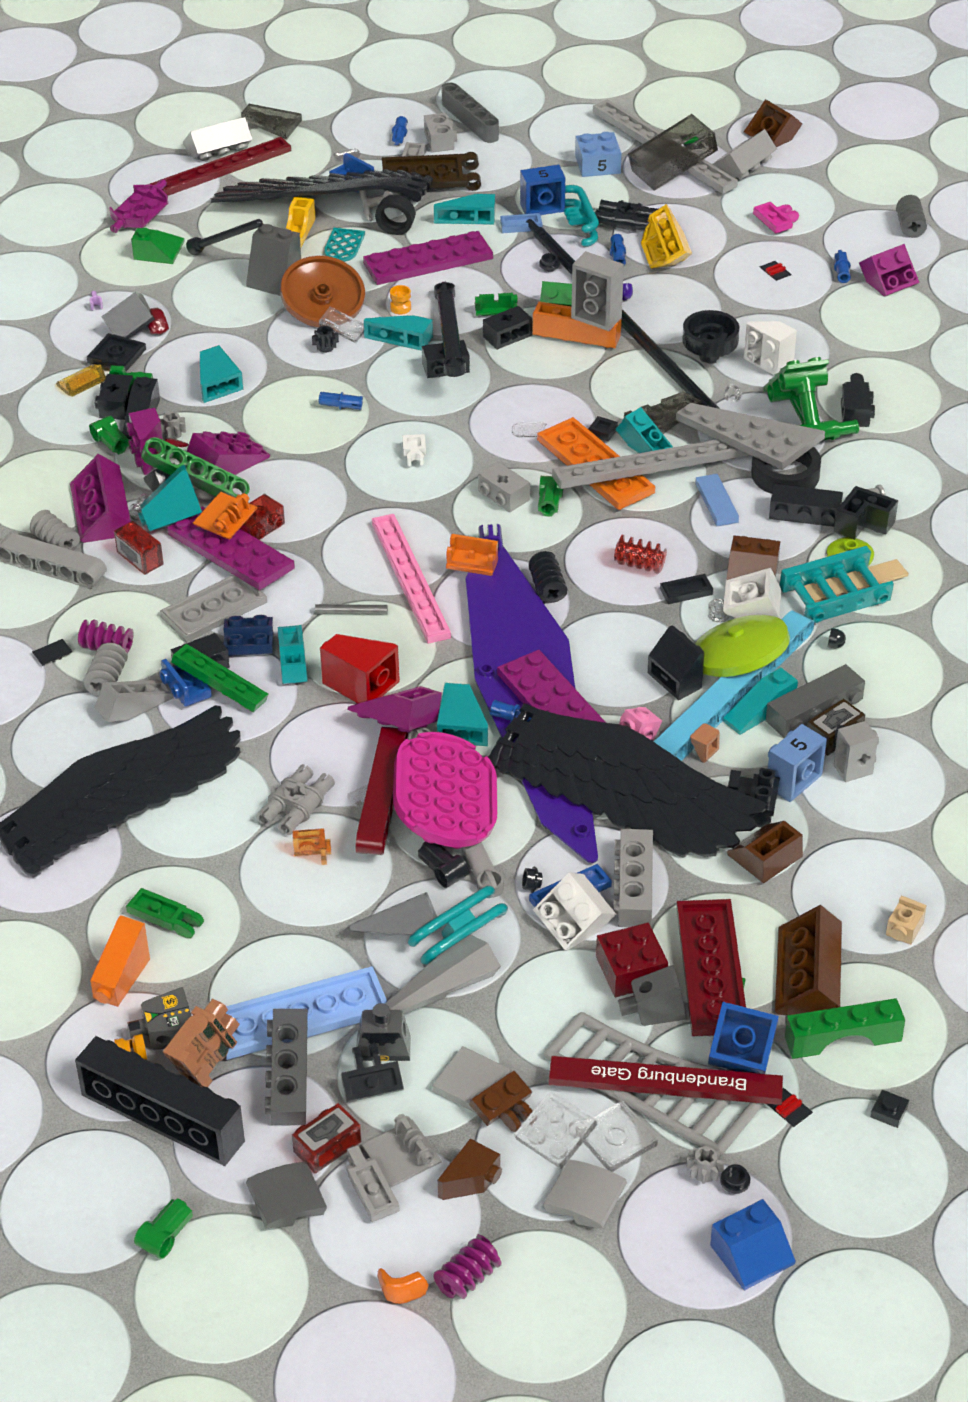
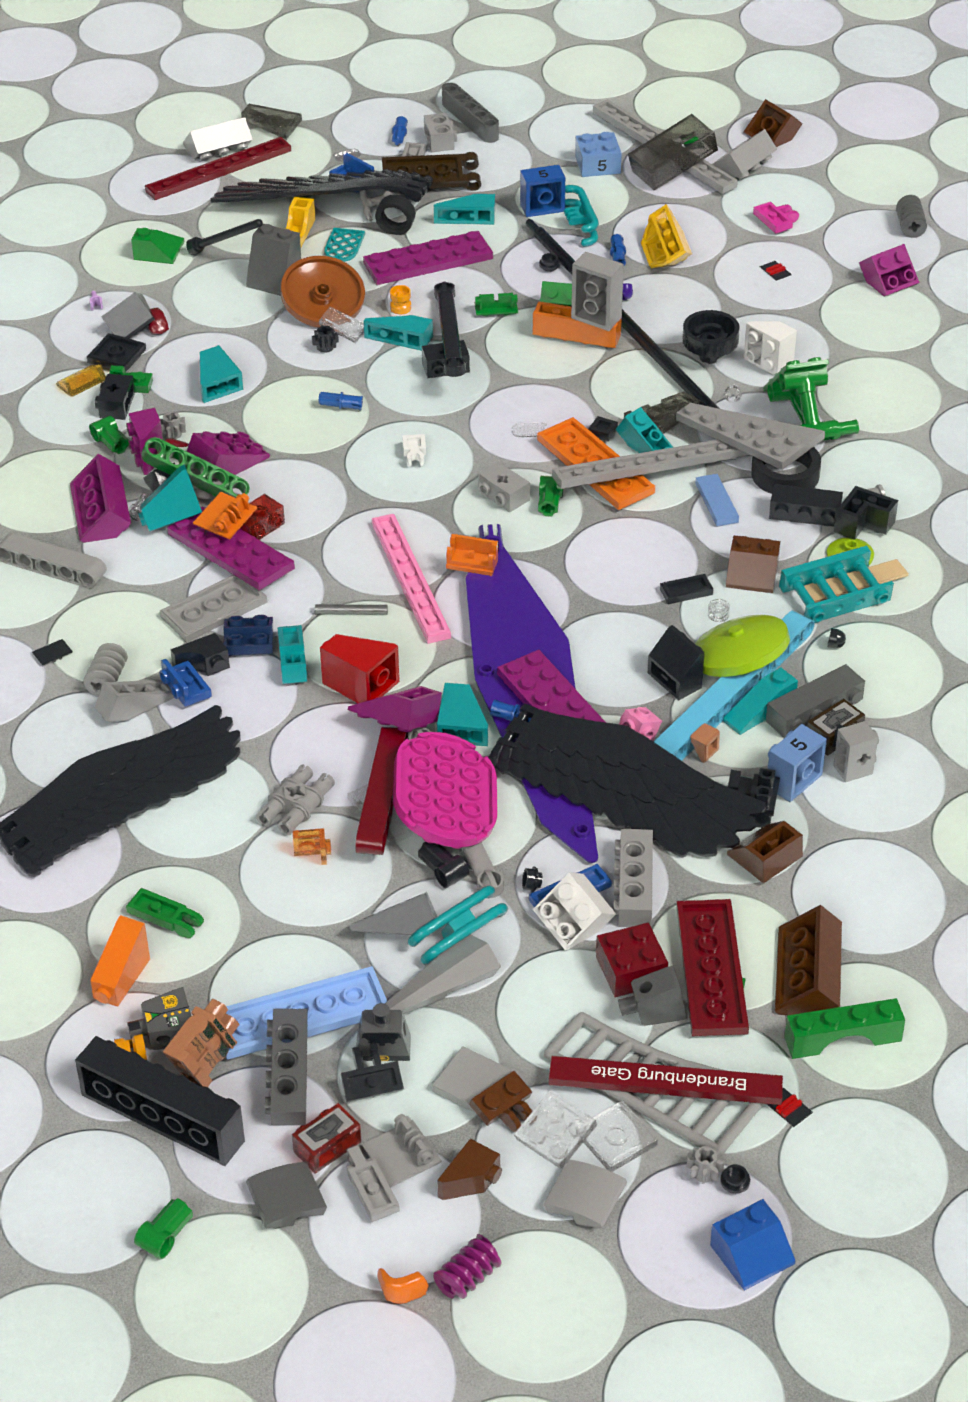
light grey piece [29,510,80,551] -> none
magenta piece [78,619,134,654] -> none
magenta plate [109,179,169,233] -> none
clear red brick [114,521,164,575] -> none
black slope [122,377,160,439] -> none
green plate [171,644,269,713] -> none
black brick [483,306,533,350] -> none
medium blue tile [500,213,543,233] -> none
black piece [528,551,568,603] -> none
black pin [595,199,659,231] -> none
clear red piece [614,534,667,574] -> none
blue brick [708,1002,779,1074] -> none
white slope [723,568,781,618] -> none
blue axle [834,250,851,283] -> none
black hinge [841,373,875,427] -> none
black plate [870,1090,909,1128] -> none
tan brick [886,895,927,945] -> none

